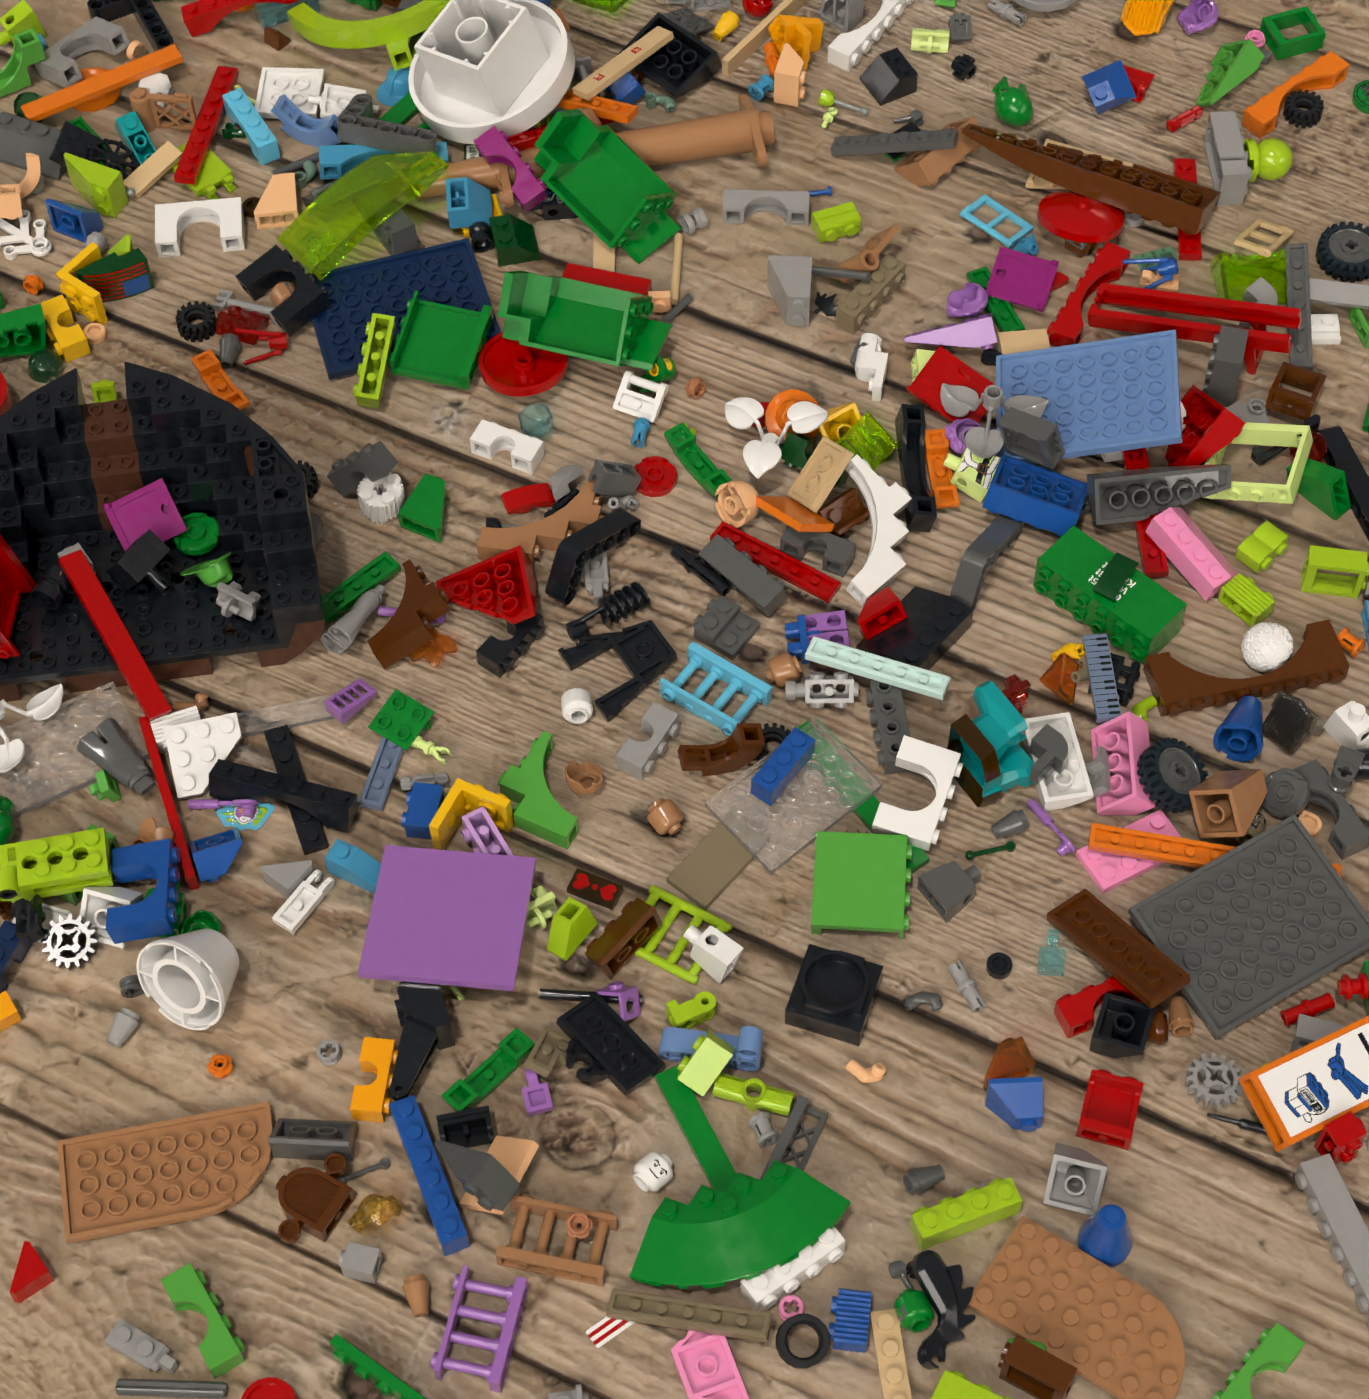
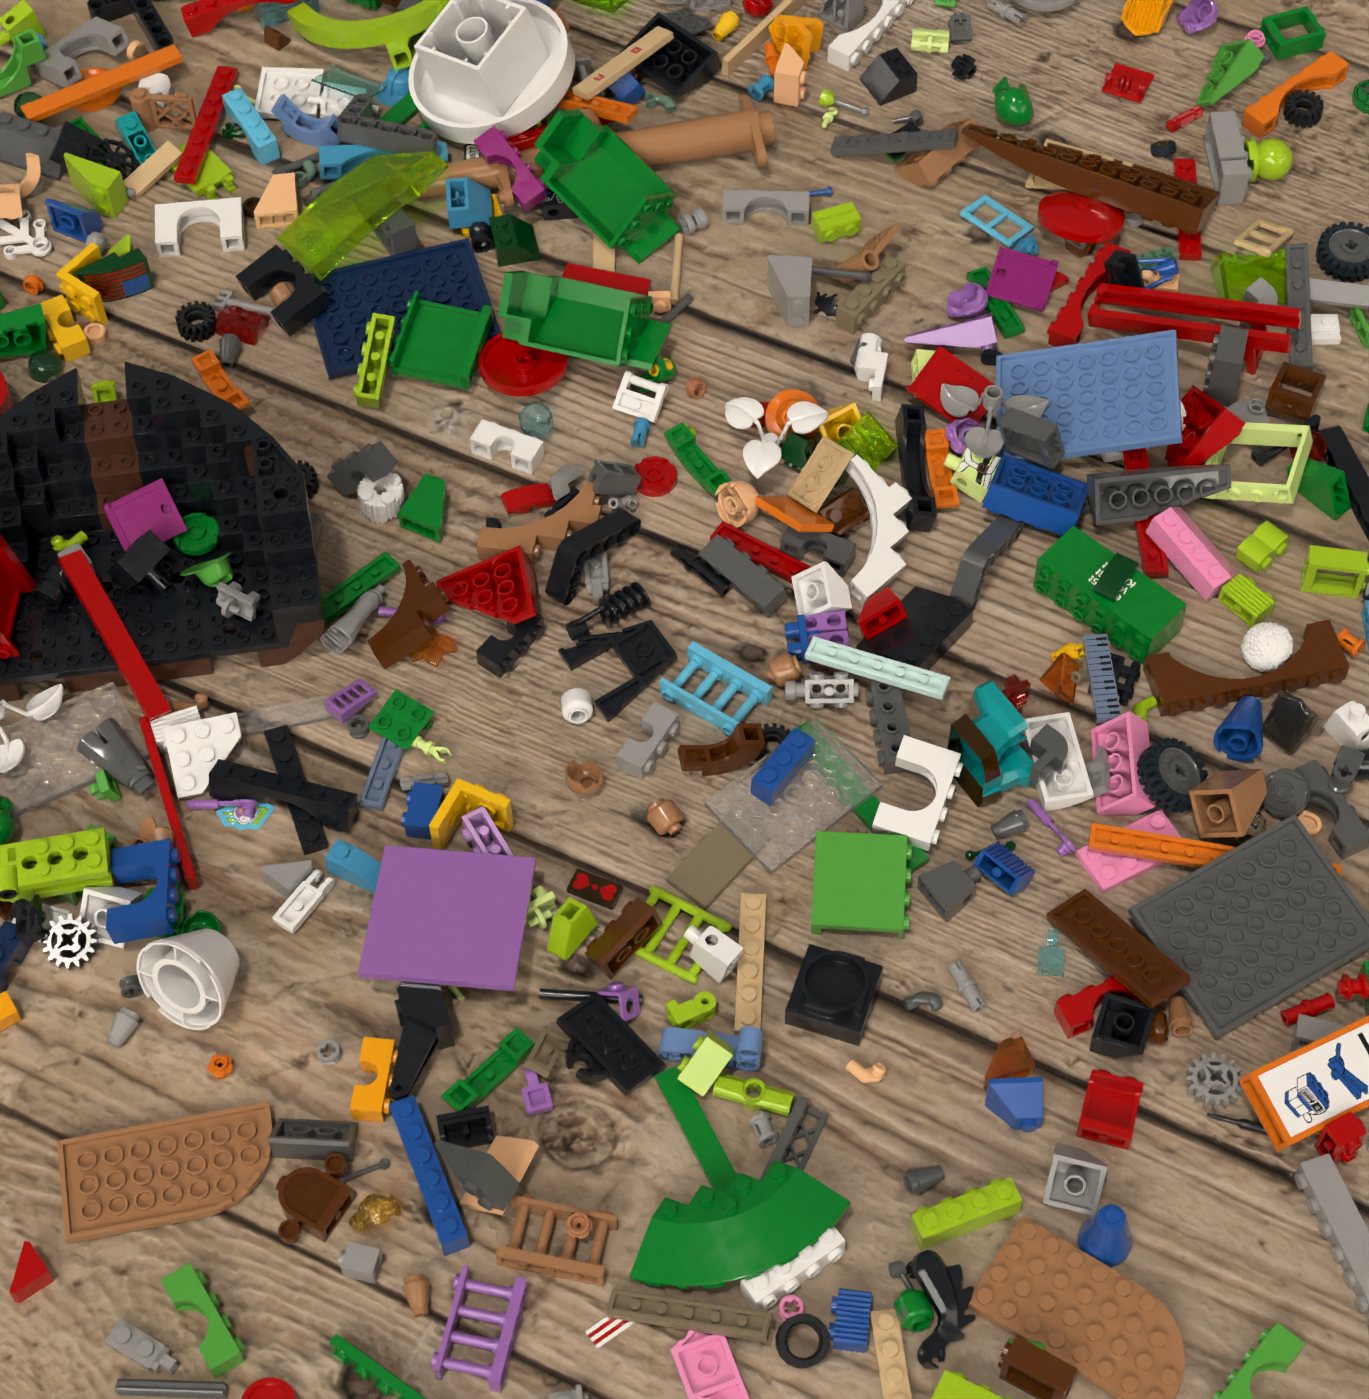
blue slope [189,827,242,882] -> none
red plant [235,328,288,365] -> none
bright green arch [498,731,579,850] -> none
white head [633,1152,673,1192] -> none
dark grey plate [693,595,760,661] -> none
black tile [986,952,1012,979] -> none
tan piece [998,328,1050,355] -> none
blue slope [1082,60,1137,115] -> none
none -> lime arm [51,531,88,552]
none -> clear light blue piece [311,64,387,97]
none -> dark grey bush [347,714,370,739]
none -> tan plate [734,893,766,1035]
none -> white slope [791,561,852,616]
none -> blue brick [973,841,1035,896]
none -> black hinge [1104,249,1145,288]
none -> black wheel [1150,140,1176,157]

